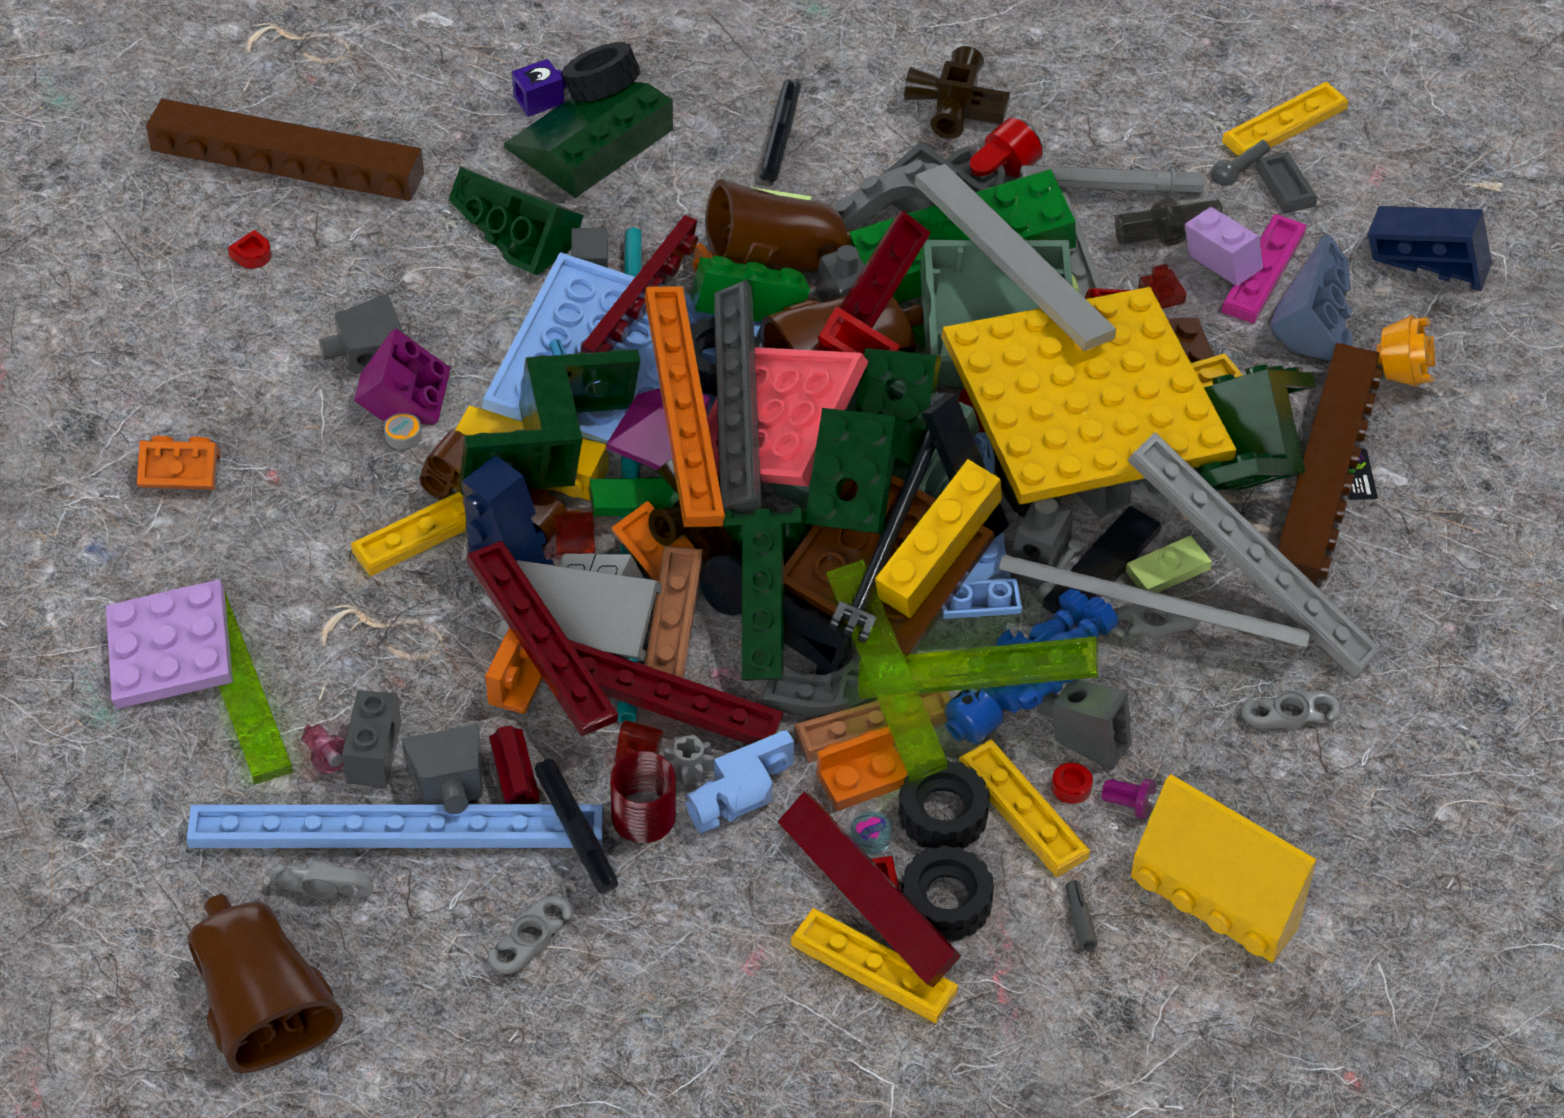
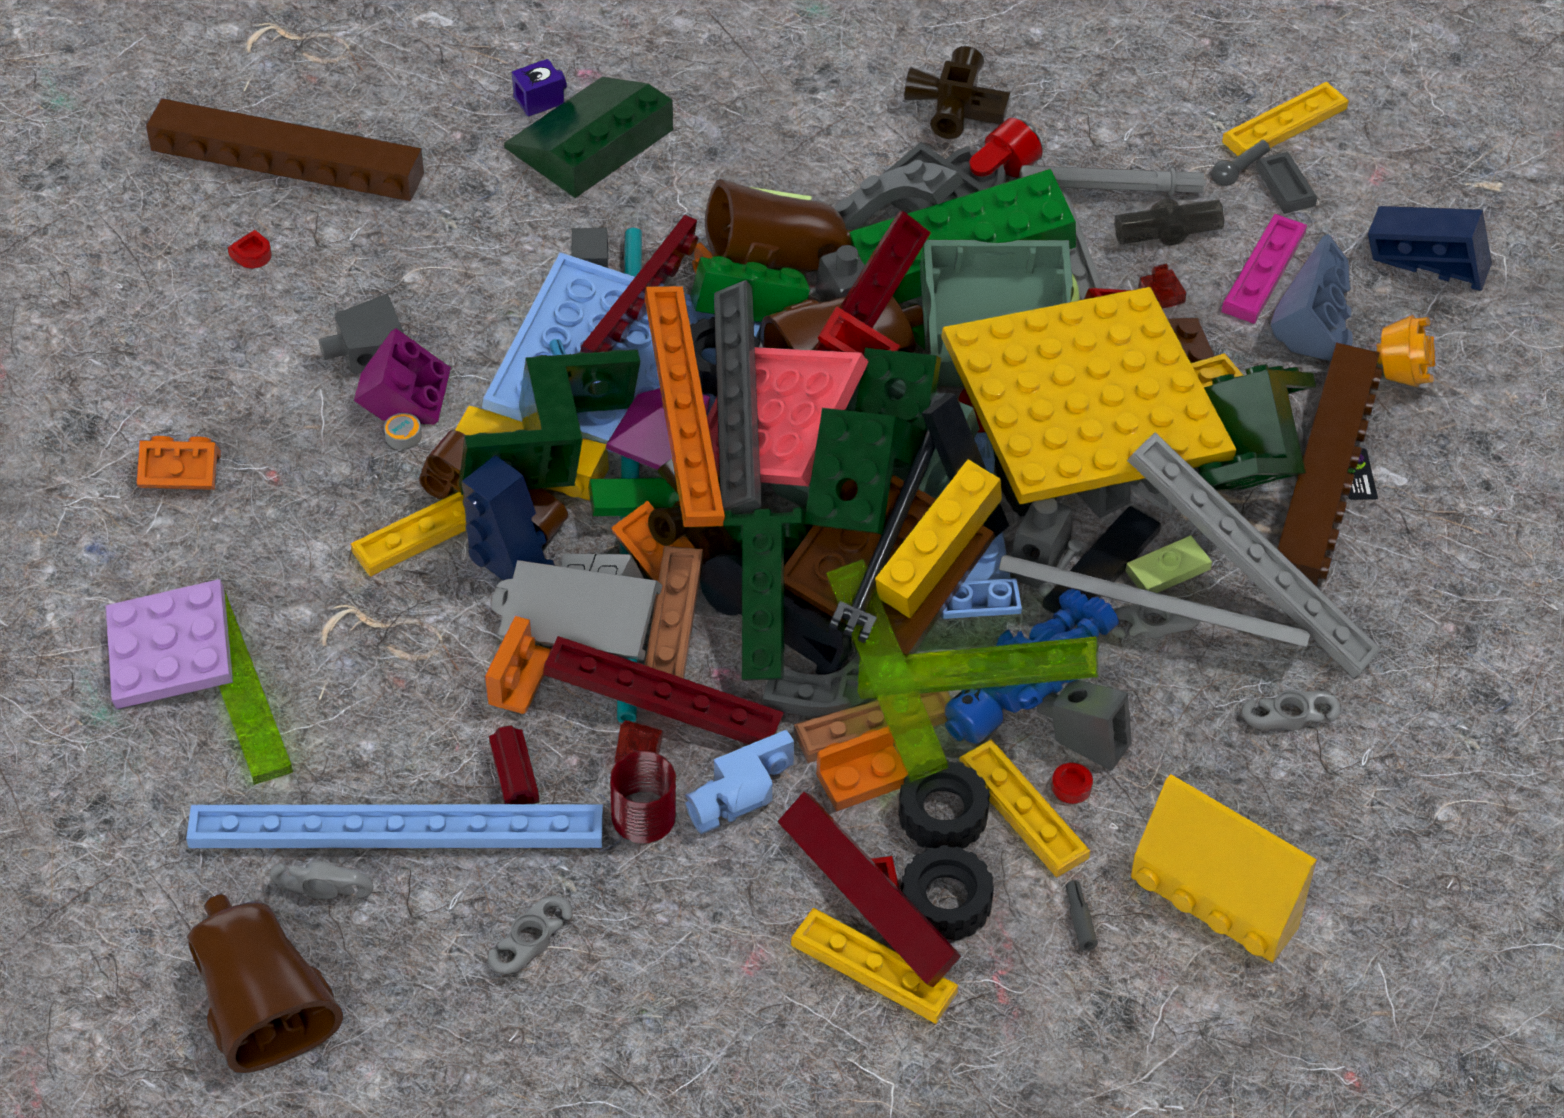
clear pink piece [302,724,345,773] -> none
dark grey brick [342,690,401,787] -> none
dark grey torso [402,724,483,814] -> none
dark green wedge [449,167,584,275] -> none
dark red tile [467,541,618,737] -> none
black axle [534,758,618,894] -> none
clear red tile [554,510,595,556] -> none
black tyre [562,42,641,102] -> none
light grey gear [664,734,714,786] -> none
black axle [759,79,801,182] -> none
clear light blue tile [850,812,892,854] -> none
light grey tile [915,164,1116,351] -> none
magenta piece [1102,778,1159,819] -> none
lavender brick [1185,207,1263,286] -> none

